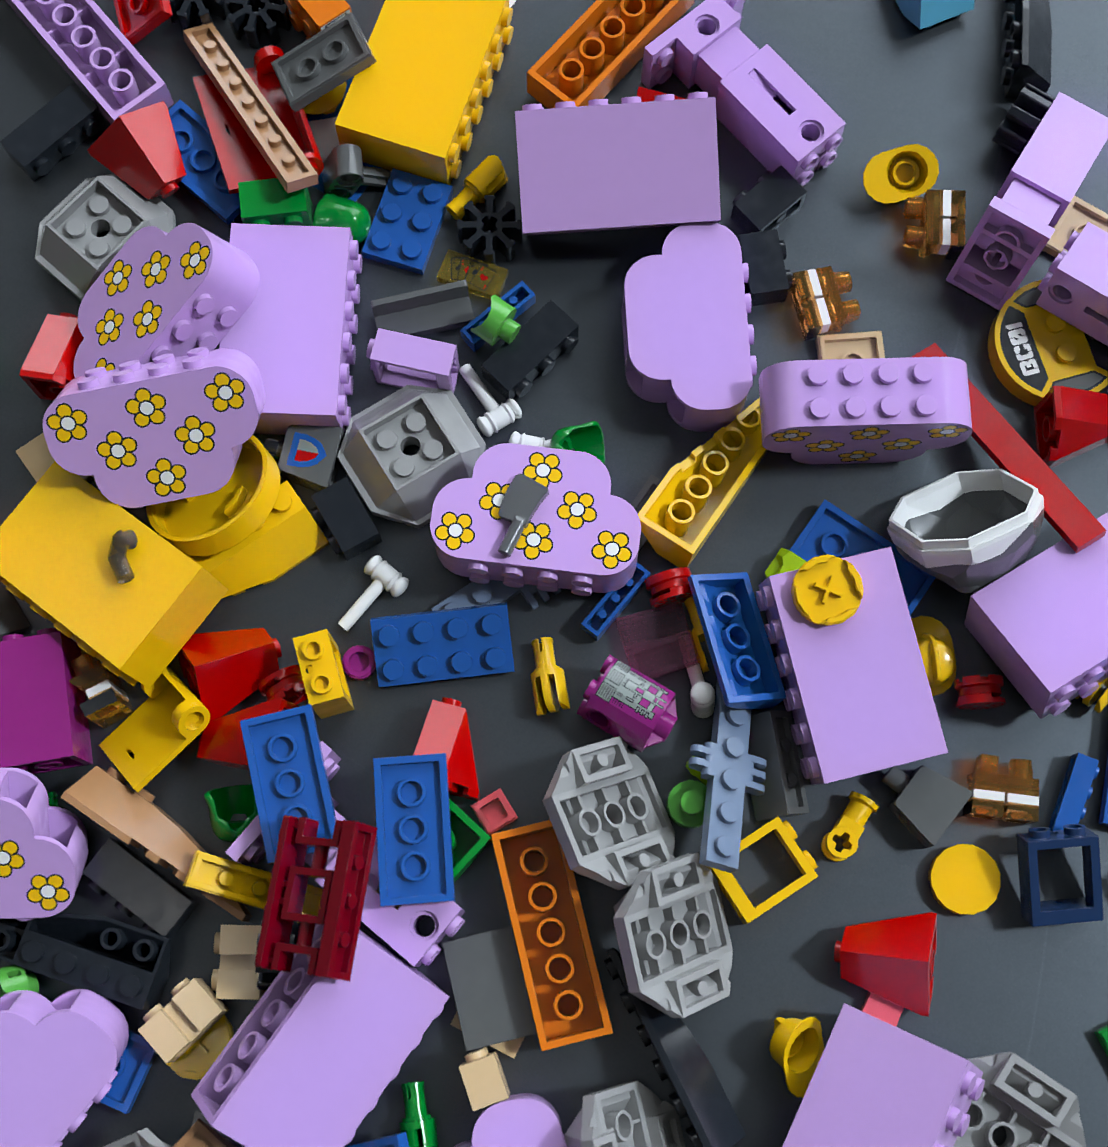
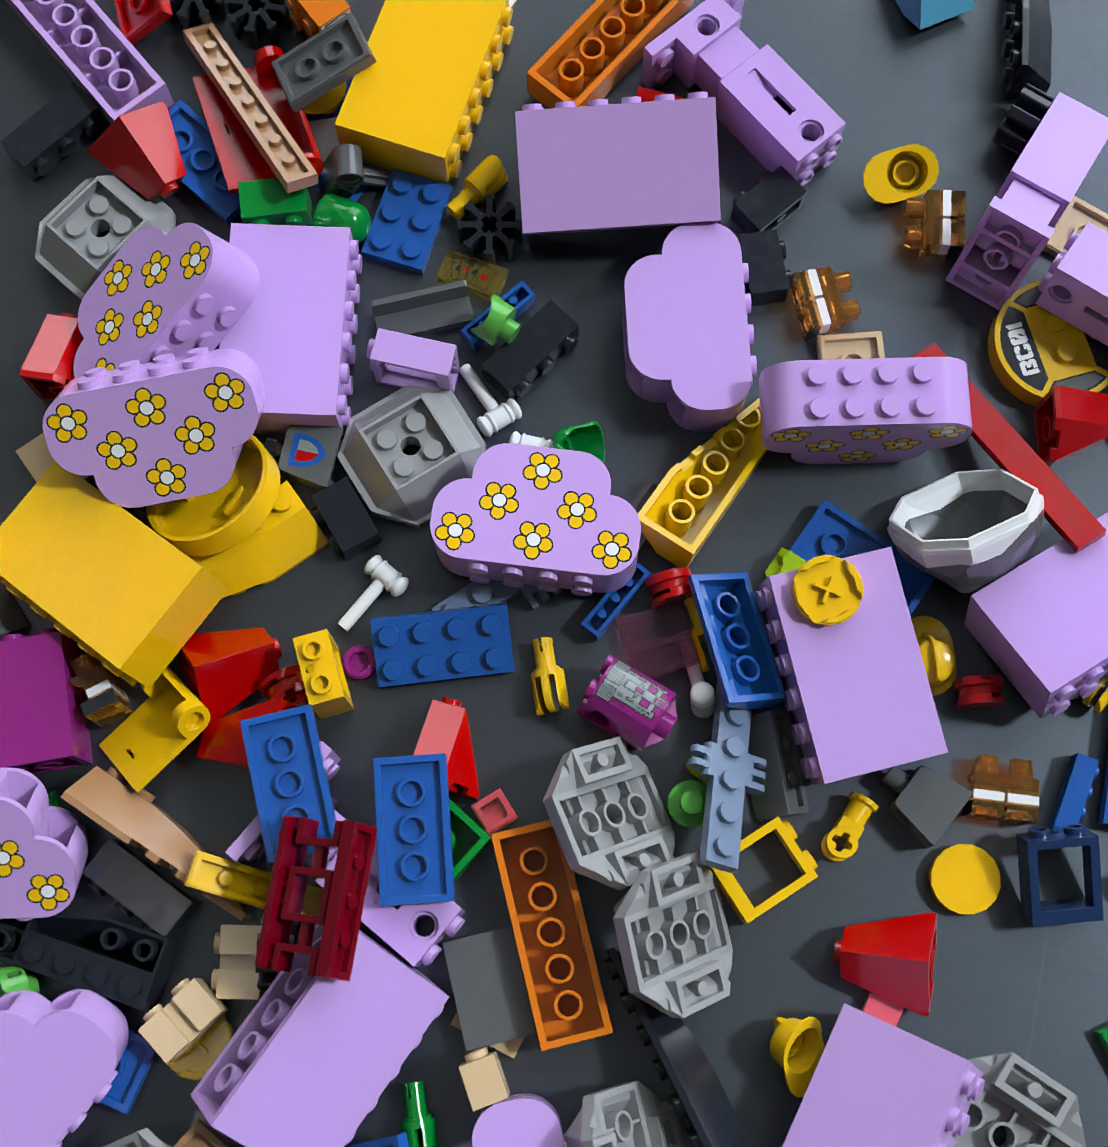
clear smoke arm [107,530,138,584] -> none
green hair [204,784,258,842] -> none
dark grey piece [498,474,549,557] -> none

